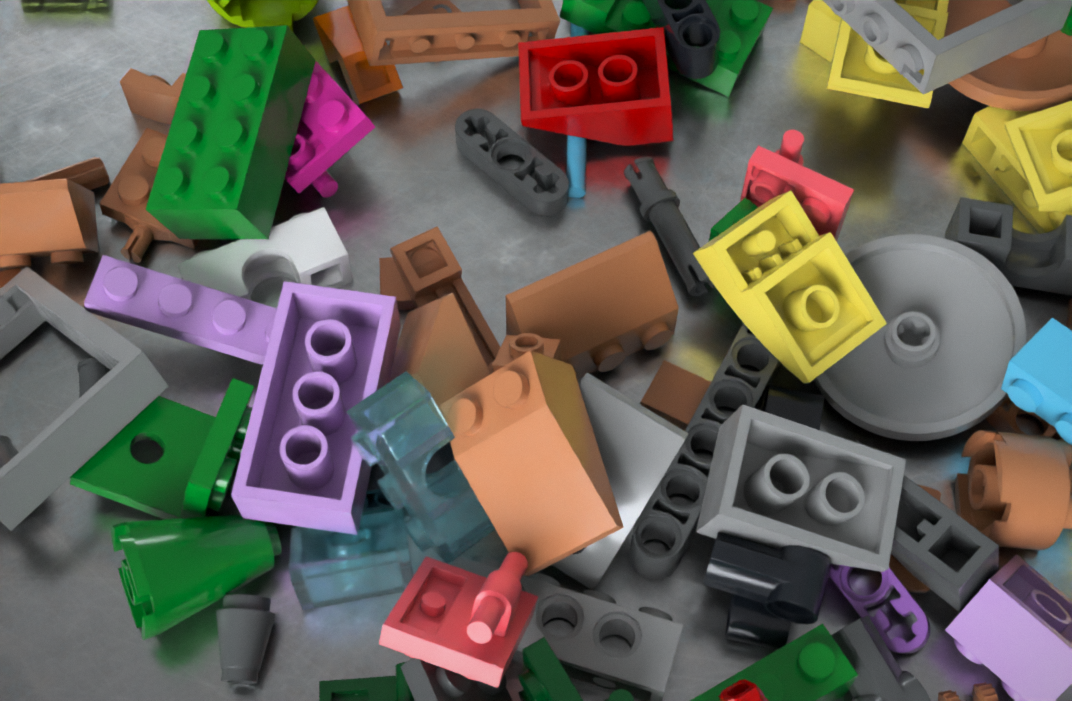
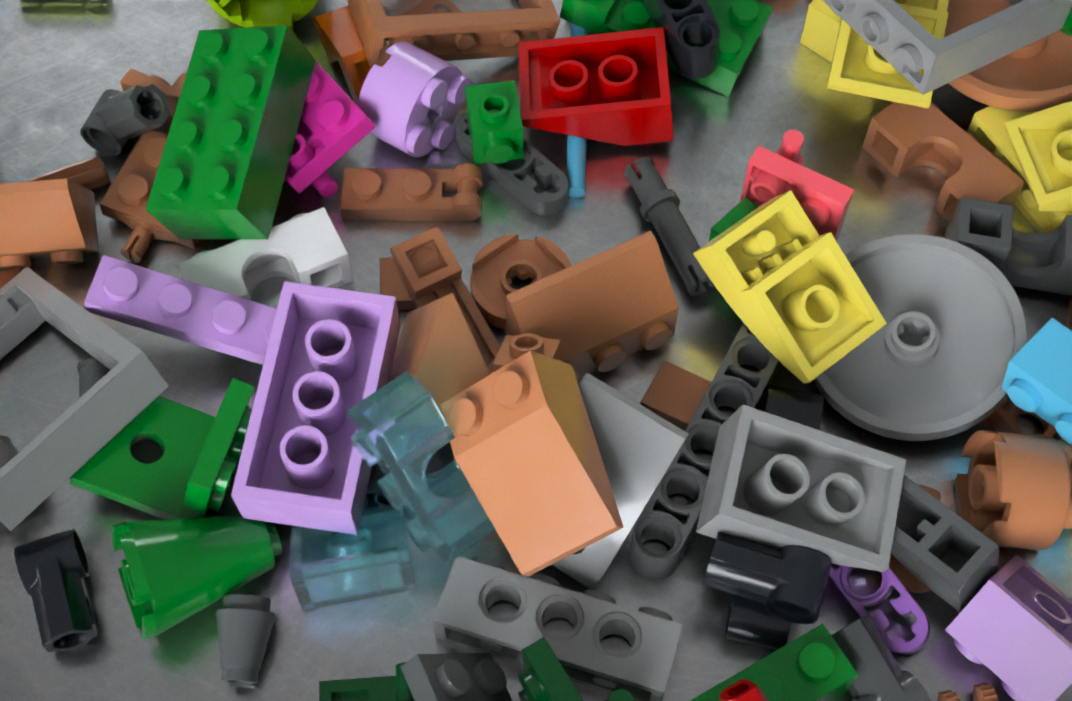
coral plate [379,552,538,688] -> none
none -> black piece [14,528,98,652]
none -> dark grey piece [80,84,170,155]
none -> nougat plate [340,163,483,221]
none -> lavender brick [357,41,472,158]
none -> green brick [465,80,523,164]
none -> nougat plate [470,234,571,333]
none -> nougat arch [862,102,1025,223]

